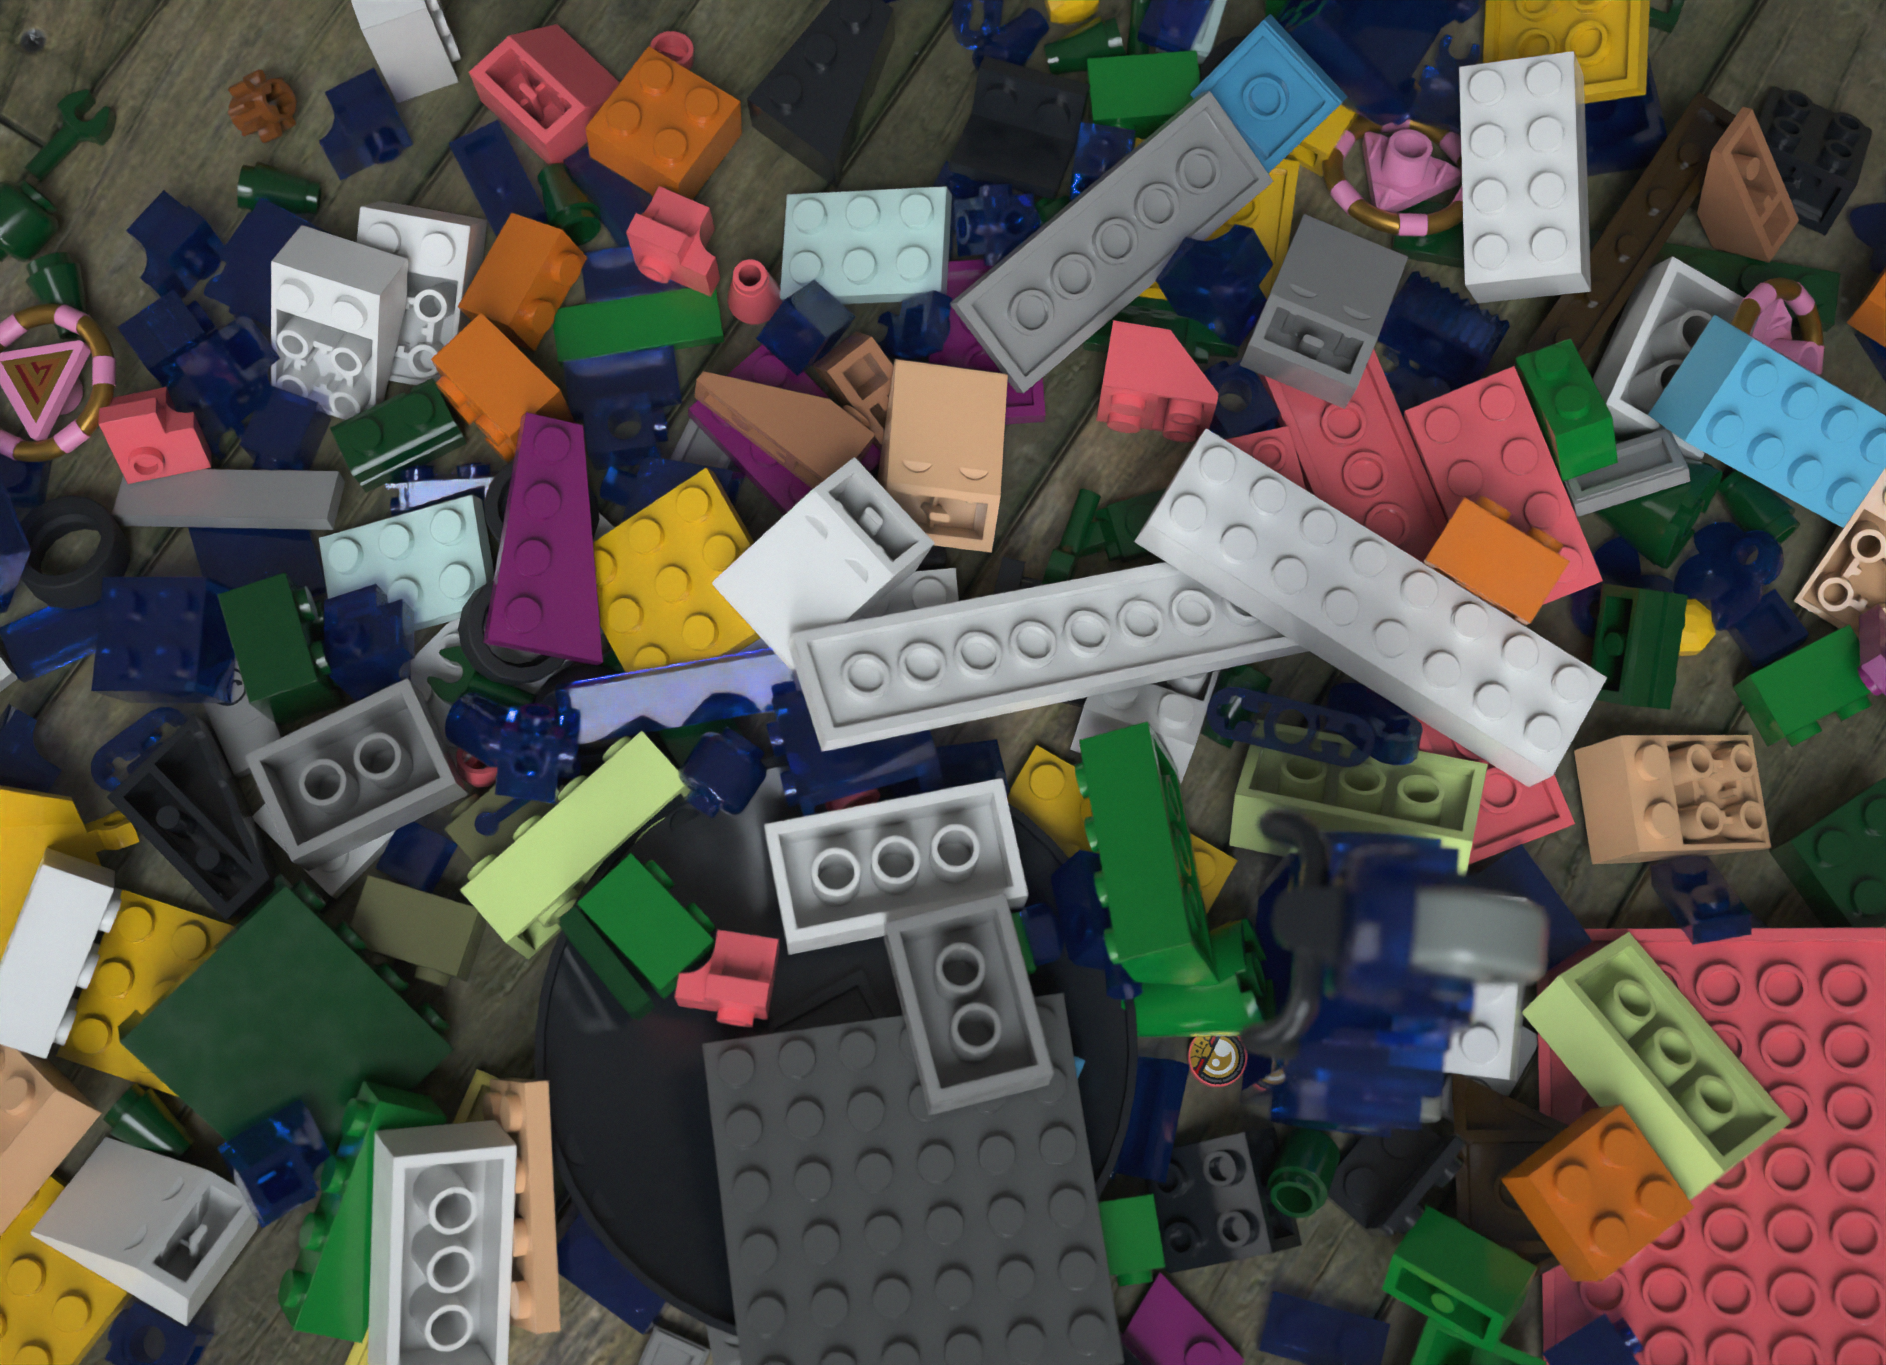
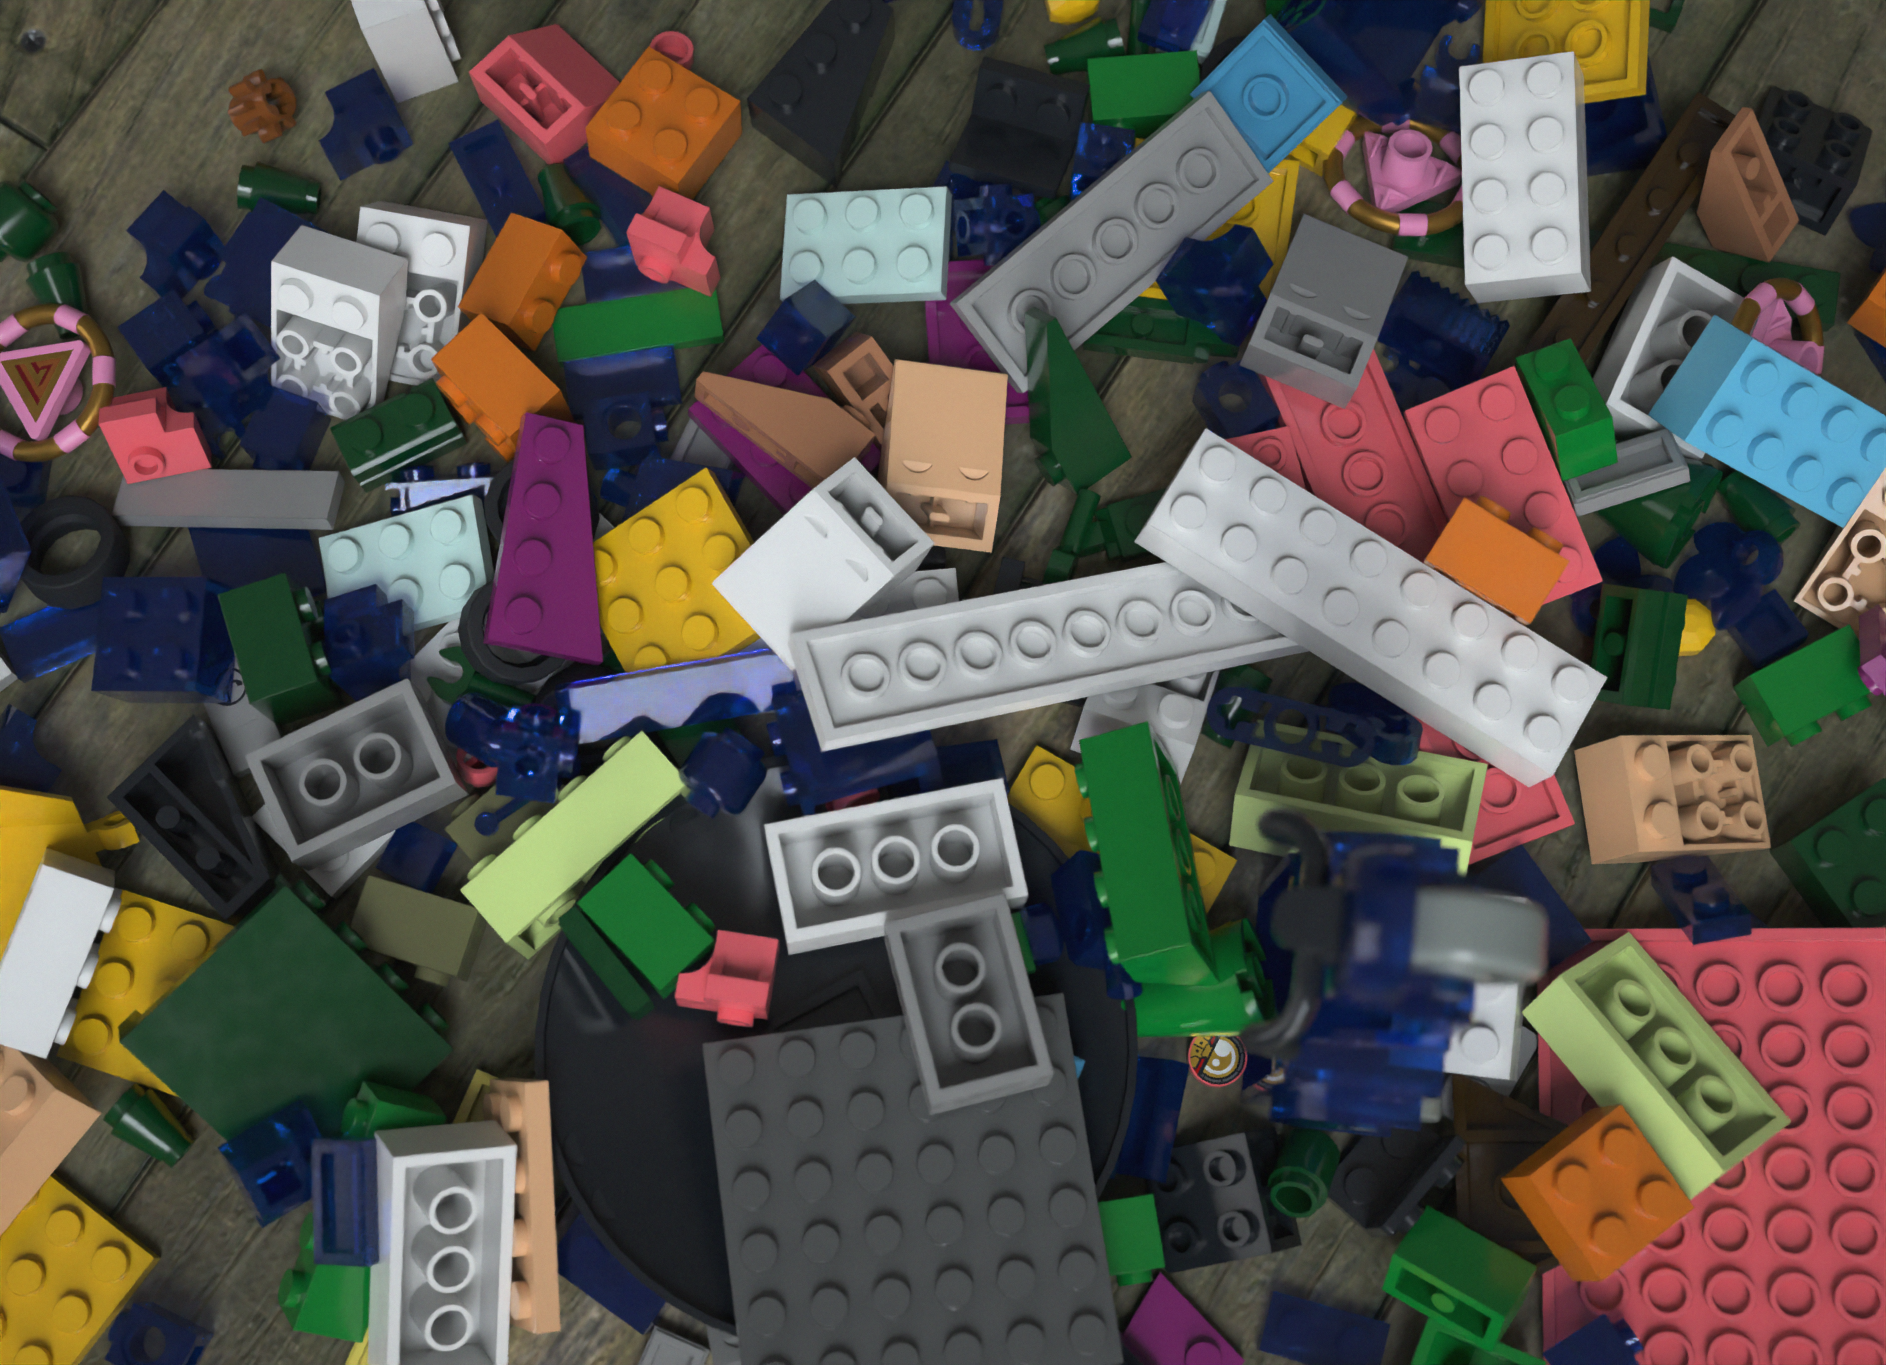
dark green bar [24,89,116,182] -> none
white slope [31,1137,261,1326] -> none
clear blue beam [91,707,189,793] -> none
coral cone [727,259,782,324] -> none
clear blue plate [877,290,952,360] -> none
clear blue cone [972,8,1049,71] -> none
coral slope [1096,320,1219,442] -> none
none -> clear blue tile [311,1136,380,1267]
none -> dark green slope [1025,307,1132,495]

